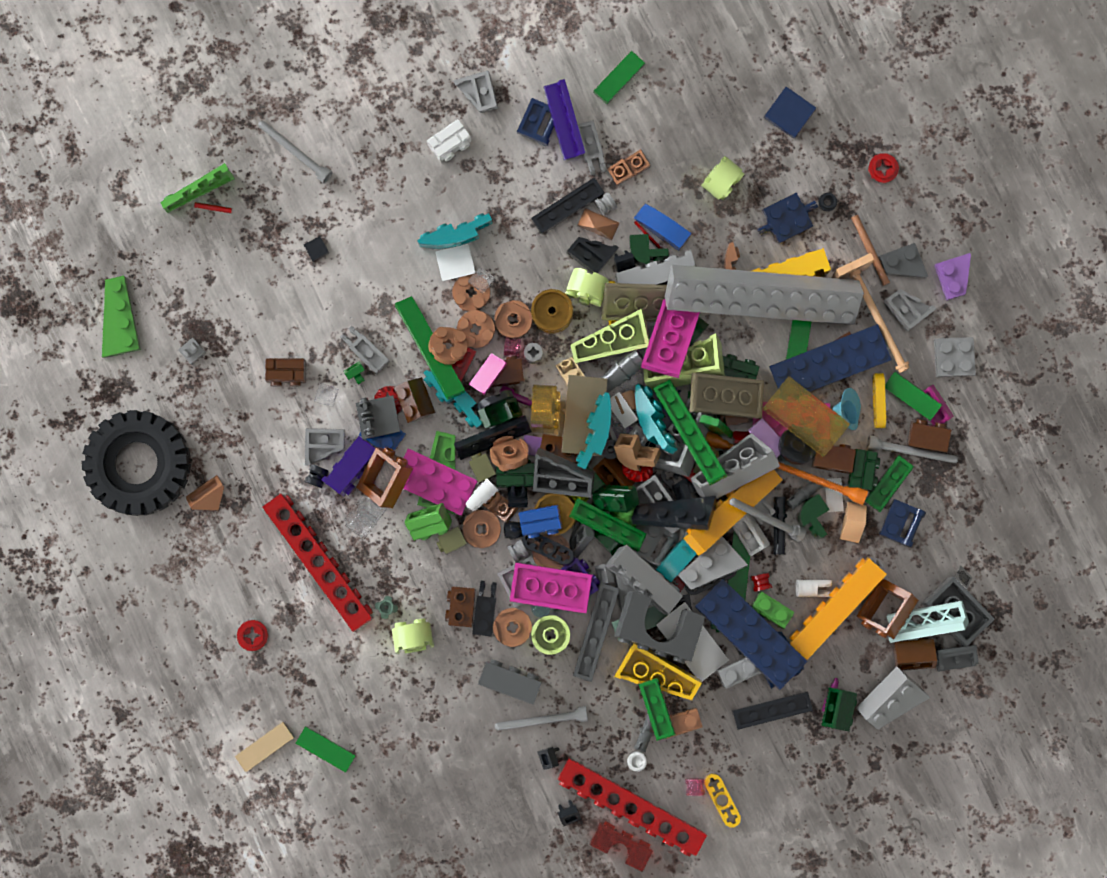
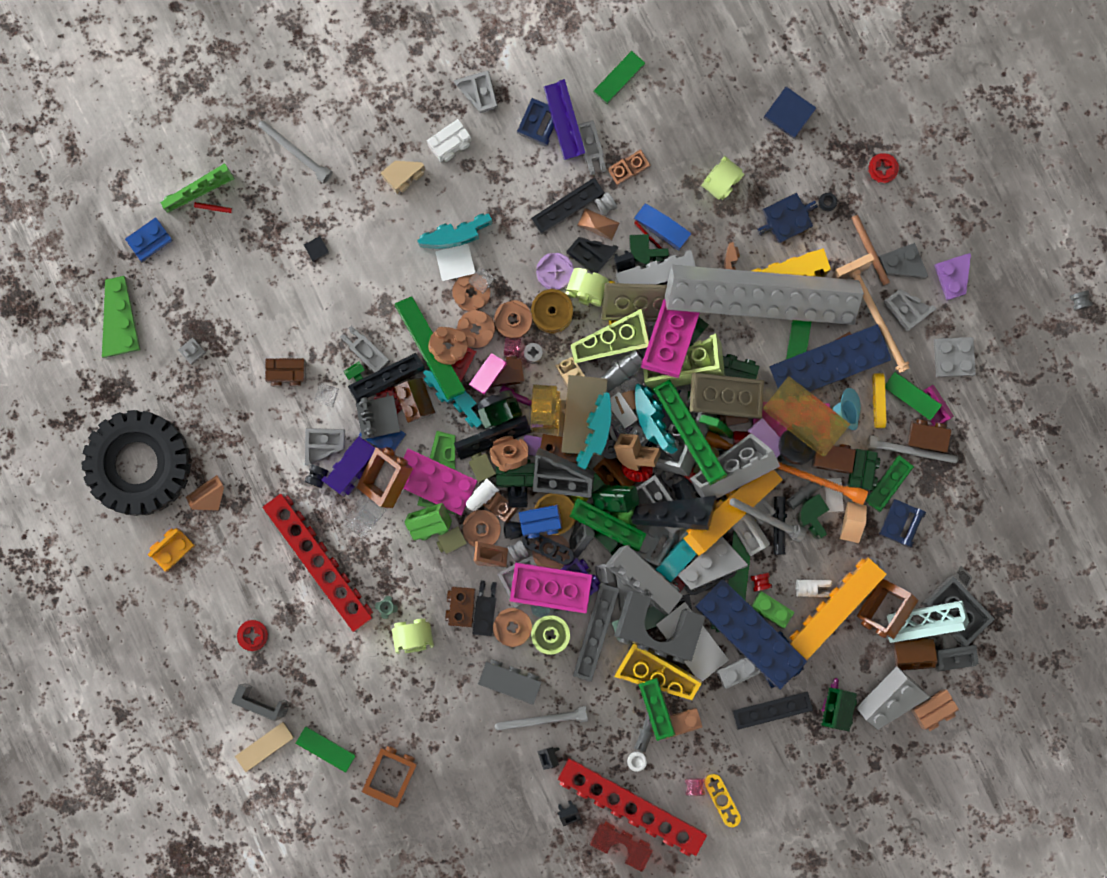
none -> blue plate [125,217,173,262]
none -> light orange bracket [148,528,195,572]
none -> dark grey panel [231,683,289,721]
none -> black plate [348,353,425,403]
none -> dark orange window [362,746,418,808]
none -> tan slope [381,161,425,194]
none -> nougat slope [474,541,508,567]
none -> lavender tile [536,253,574,290]
none -> nougat brick [911,689,959,731]
none -> dark grey wheel [1070,290,1093,311]

